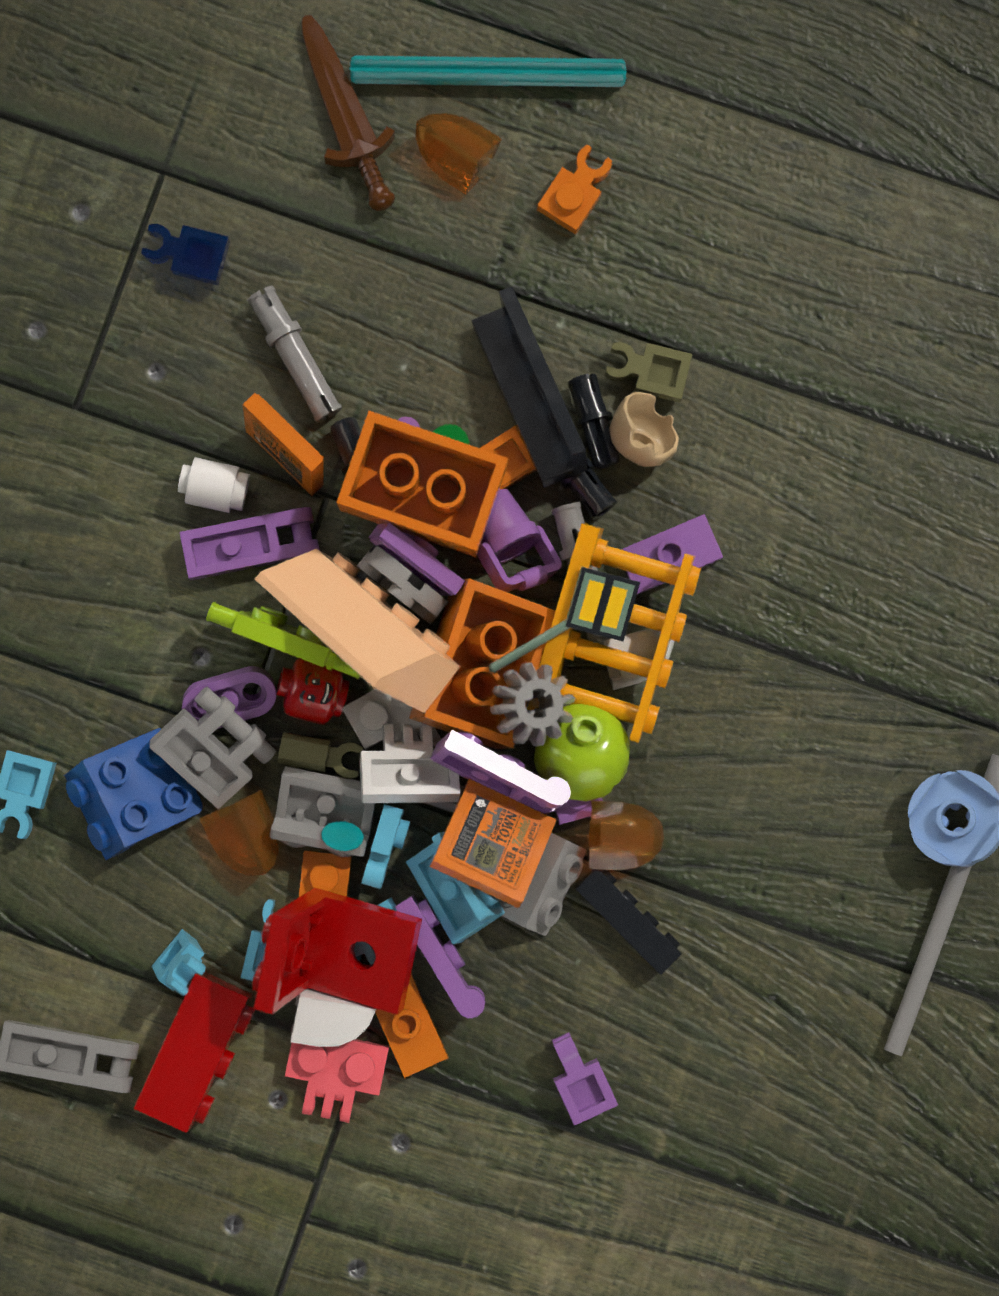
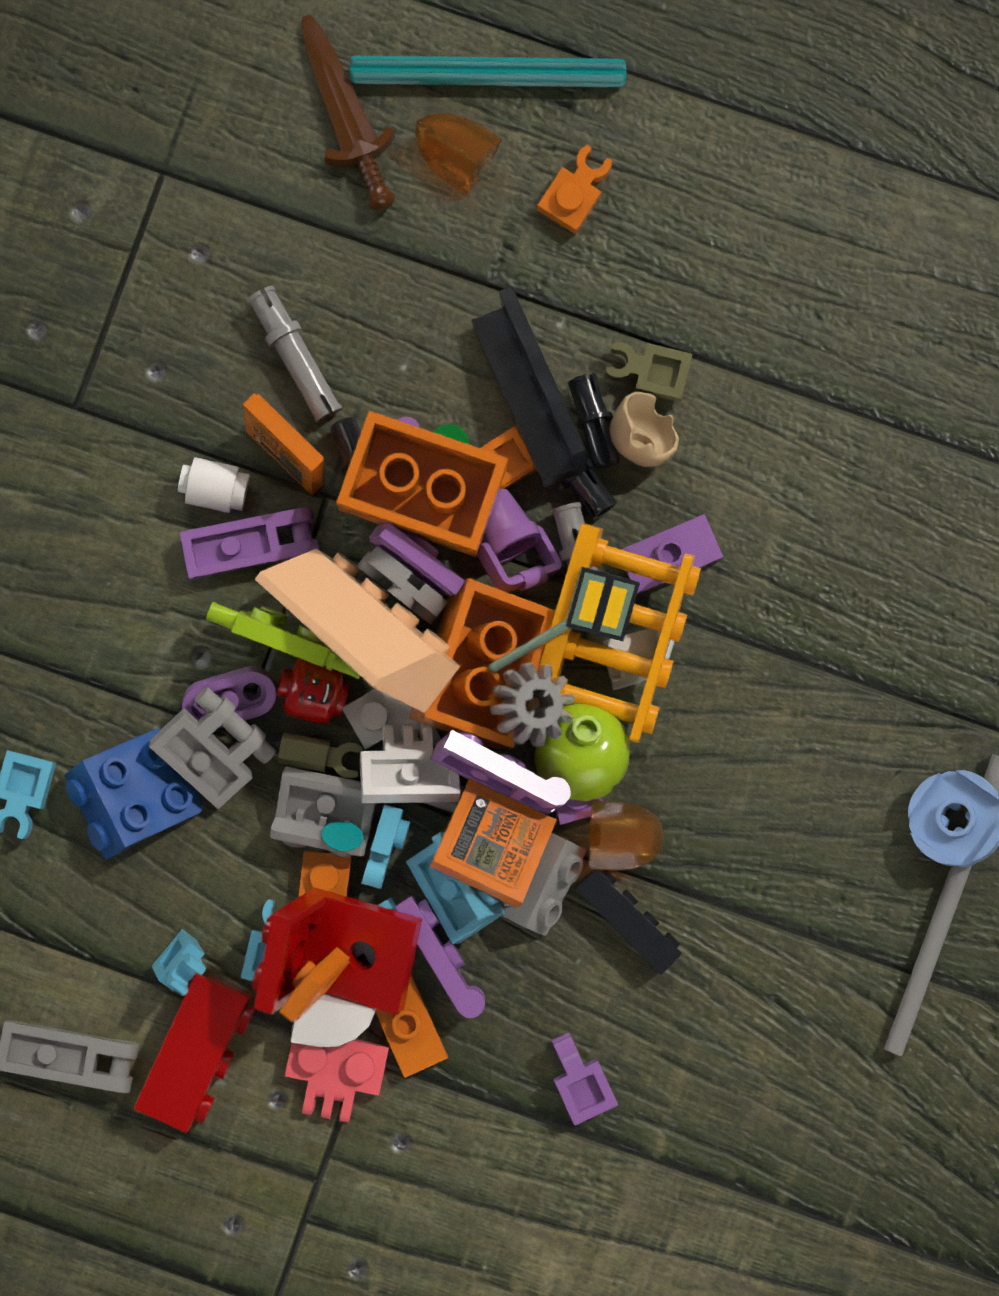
clear blue plate [141,224,230,286] -> none
clear orange brick [199,790,279,876] -> none
none -> orange plate [279,947,350,1022]

